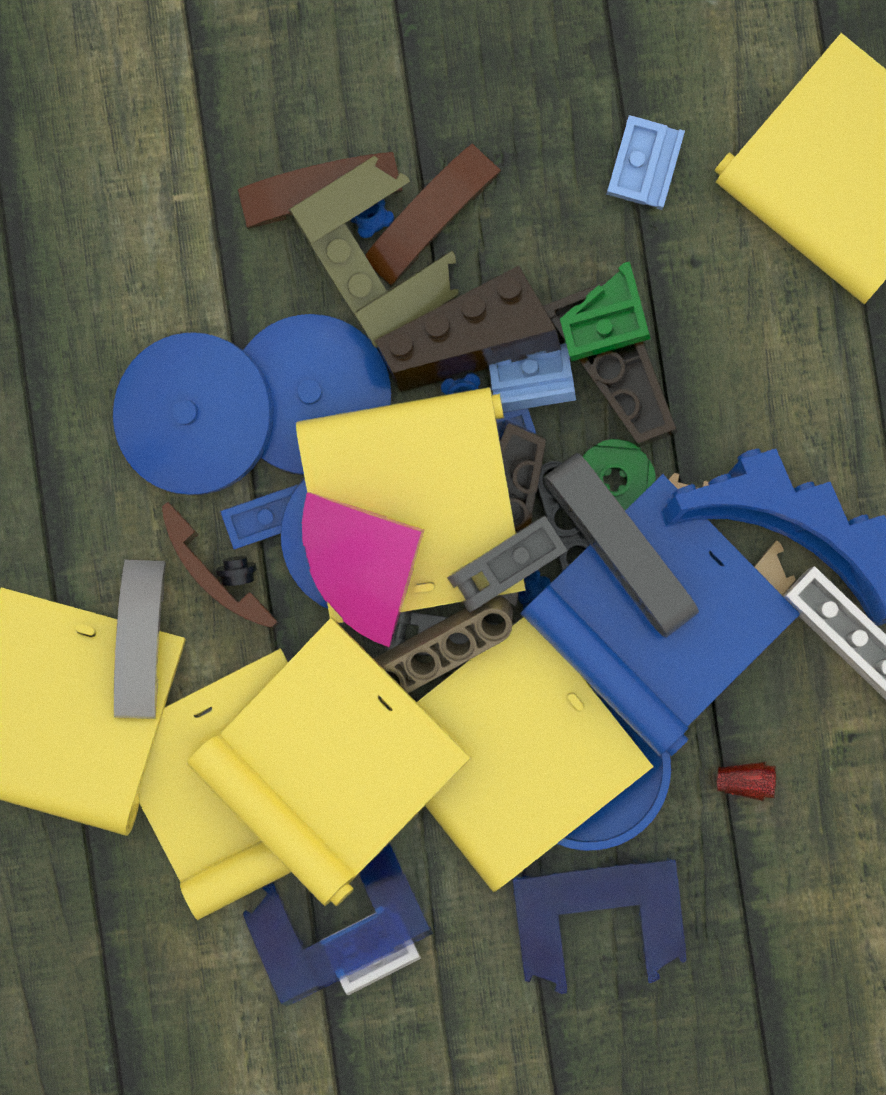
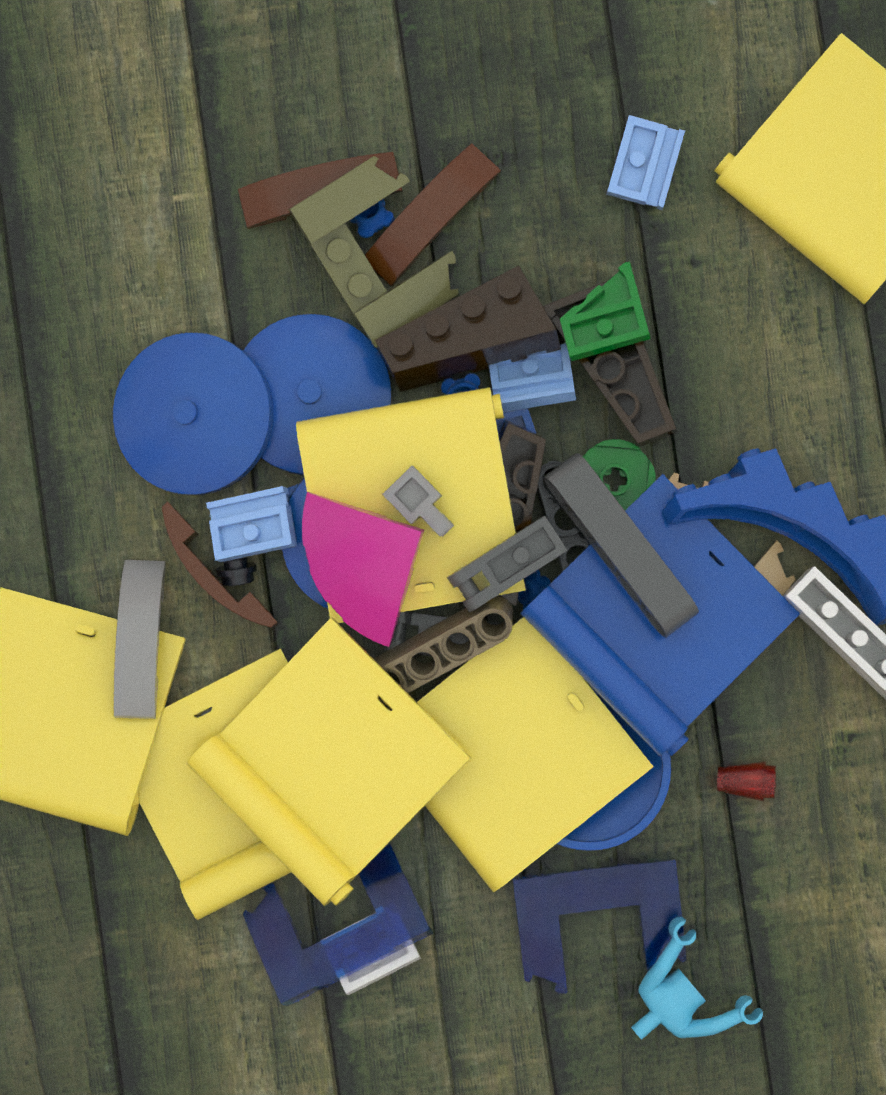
none -> light blue plate [206,486,297,562]
none -> light grey plate [382,465,454,537]
none -> medium azure piece [631,917,763,1040]

